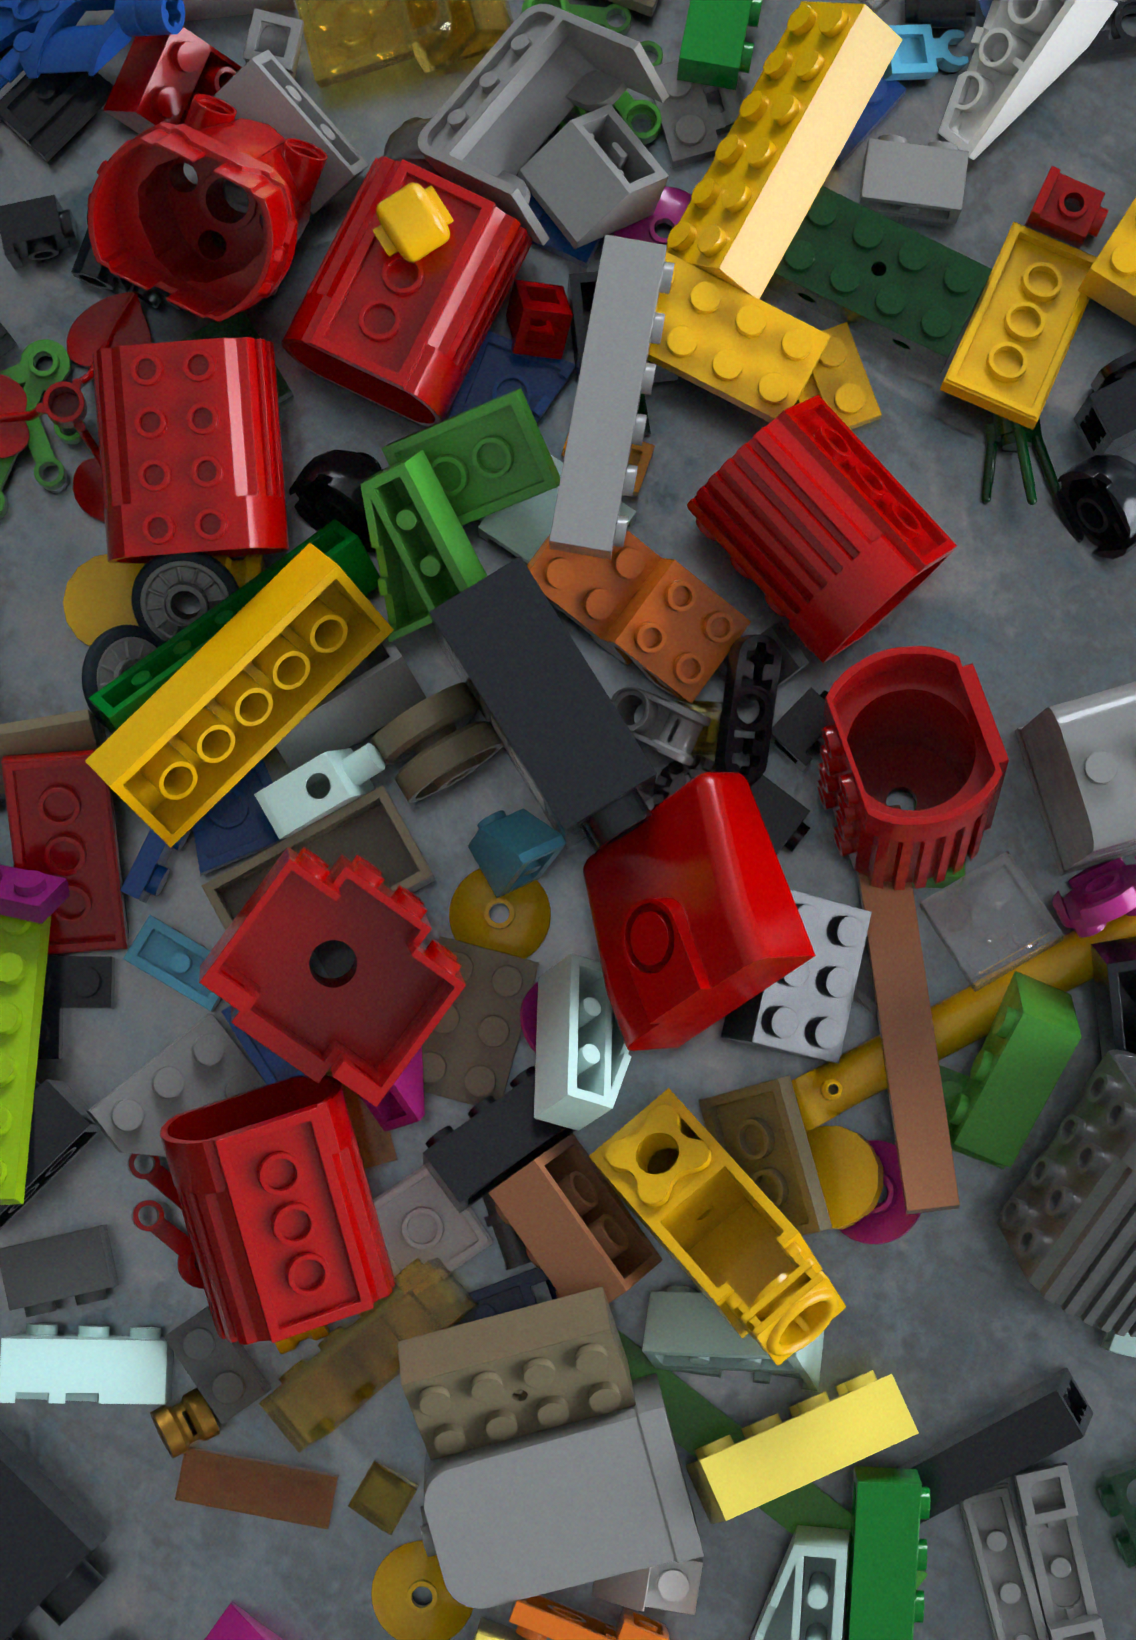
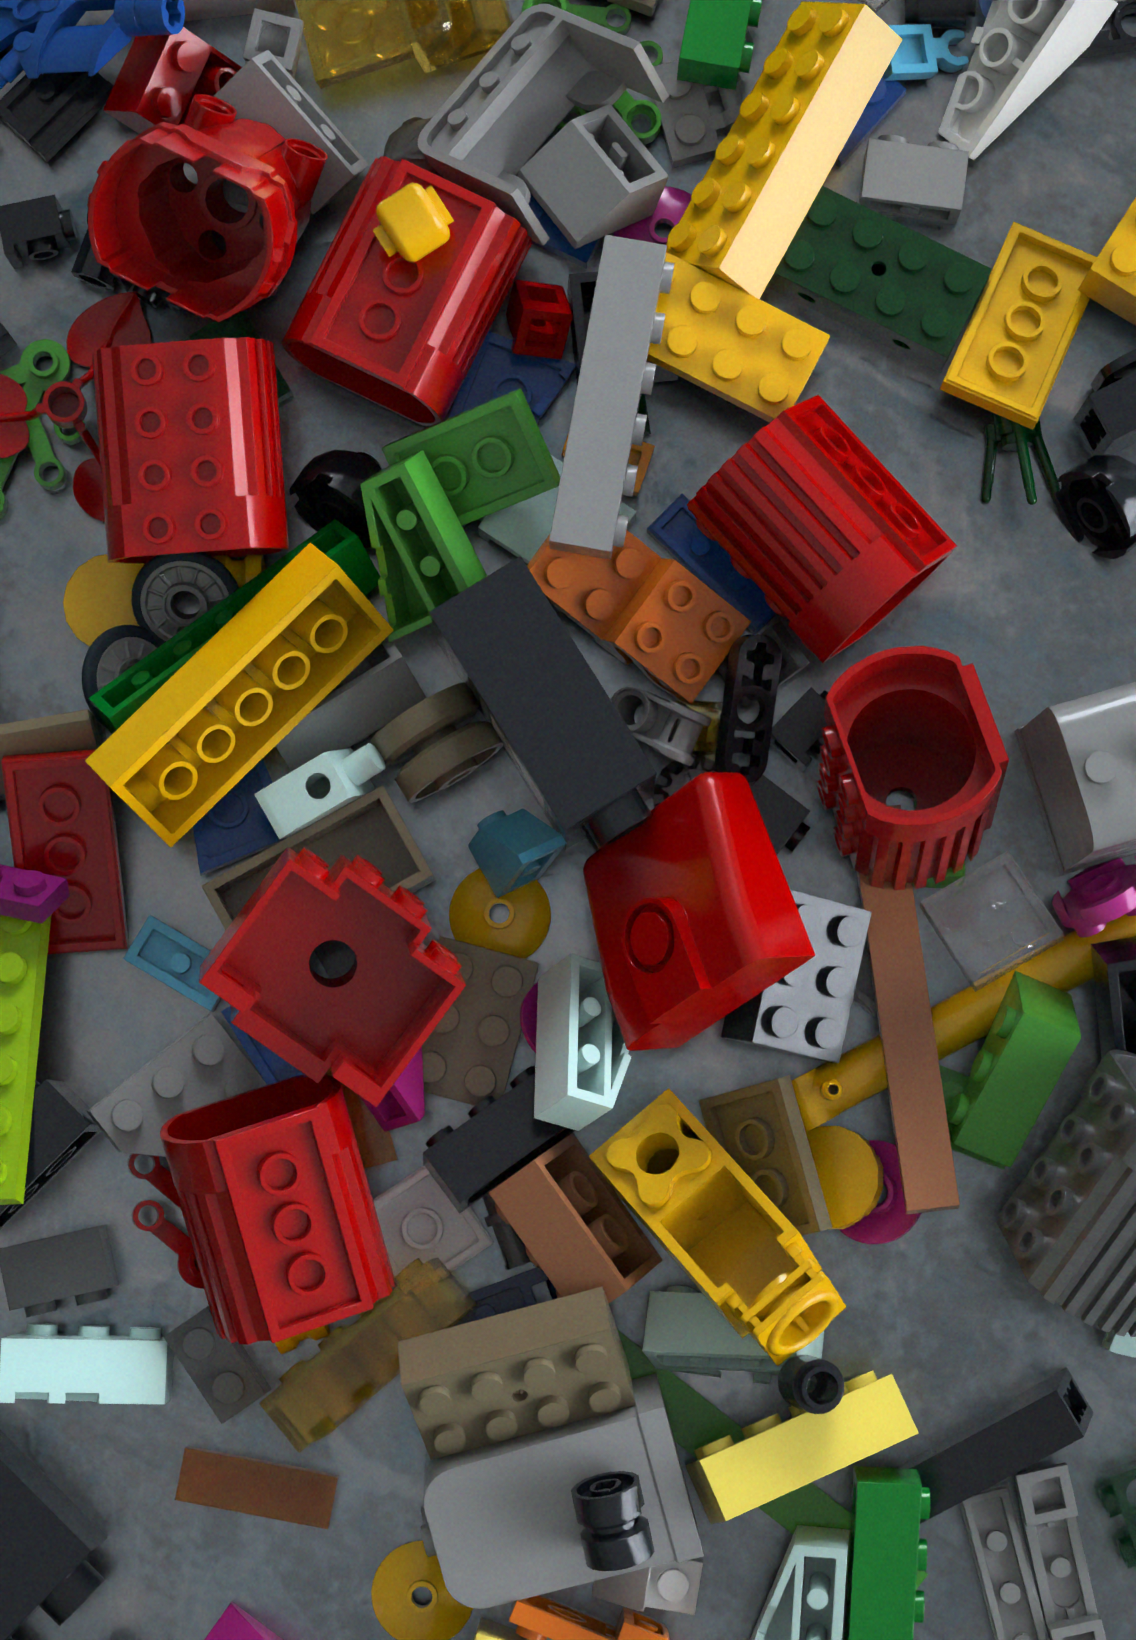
black plate [38,956,115,1059] -> none
blue plate [120,829,191,903] -> none
pearl gold wheel [150,1388,220,1458] -> none
clear yellow slope [348,1460,419,1535] -> none
yellow plate [797,322,882,430] -> none
red brick [1025,166,1109,249] -> none
none -> black wheel [571,1471,655,1571]
none -> blue tile [647,494,777,634]
none -> black brick [778,1355,844,1414]

